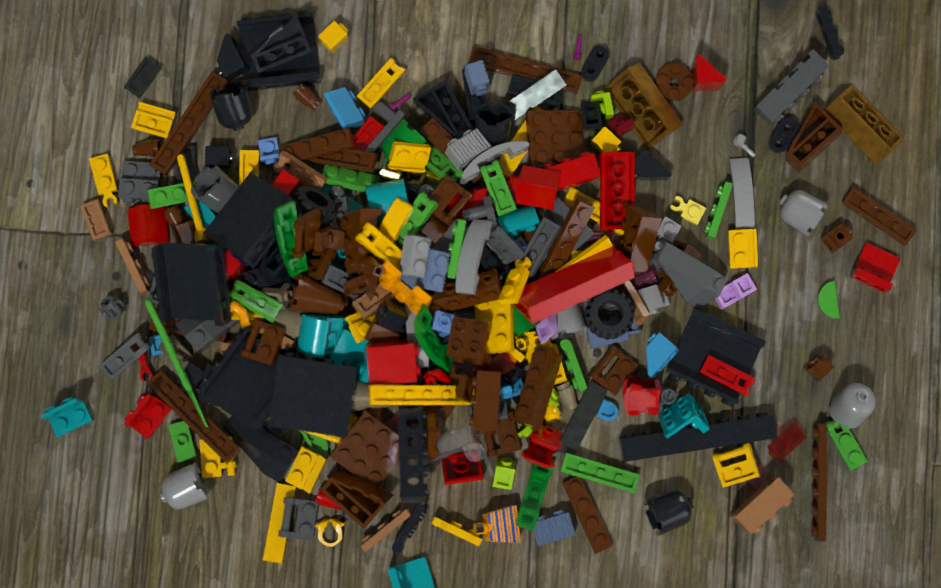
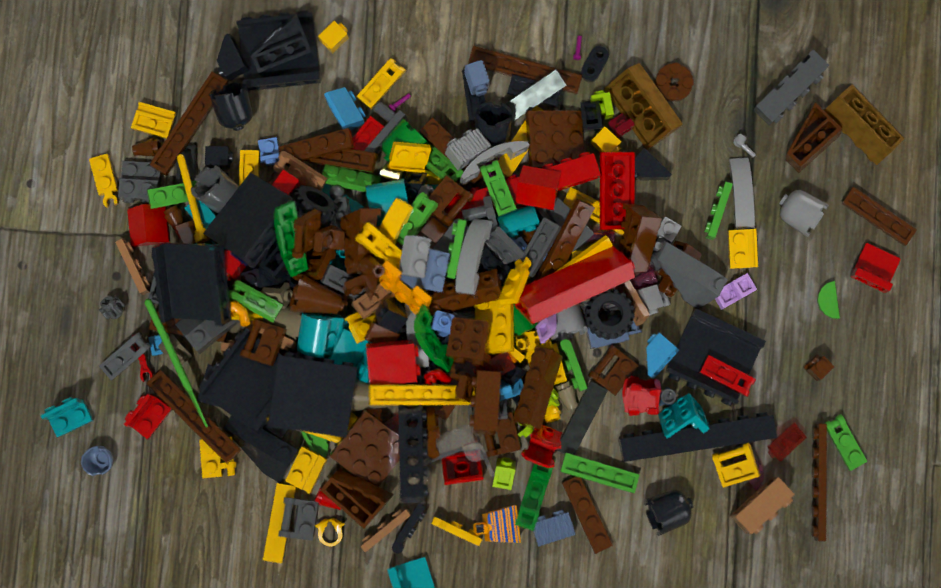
medium nougat plate [80,199,112,242] -> none
pearl dark grey tile [124,56,162,98] -> none
light grey cylinder [160,463,210,510] -> none
bright green plate [168,421,197,463] -> none
black brick [177,362,205,393] -> none
reddish brown cone [293,83,321,111] -> none
black wedge [412,80,474,140] -> none
dark azure tile [596,399,618,421] -> none
light yellow plate [670,196,706,226] -> none
red slope [691,54,727,91] -> none
black plate [769,117,798,153] -> none
black plate [815,6,844,60] -> none
reddish brown brick [821,223,853,253] -> none
light grey cylinder [829,383,876,429] -> none
none -> sand blue hair [81,446,113,476]

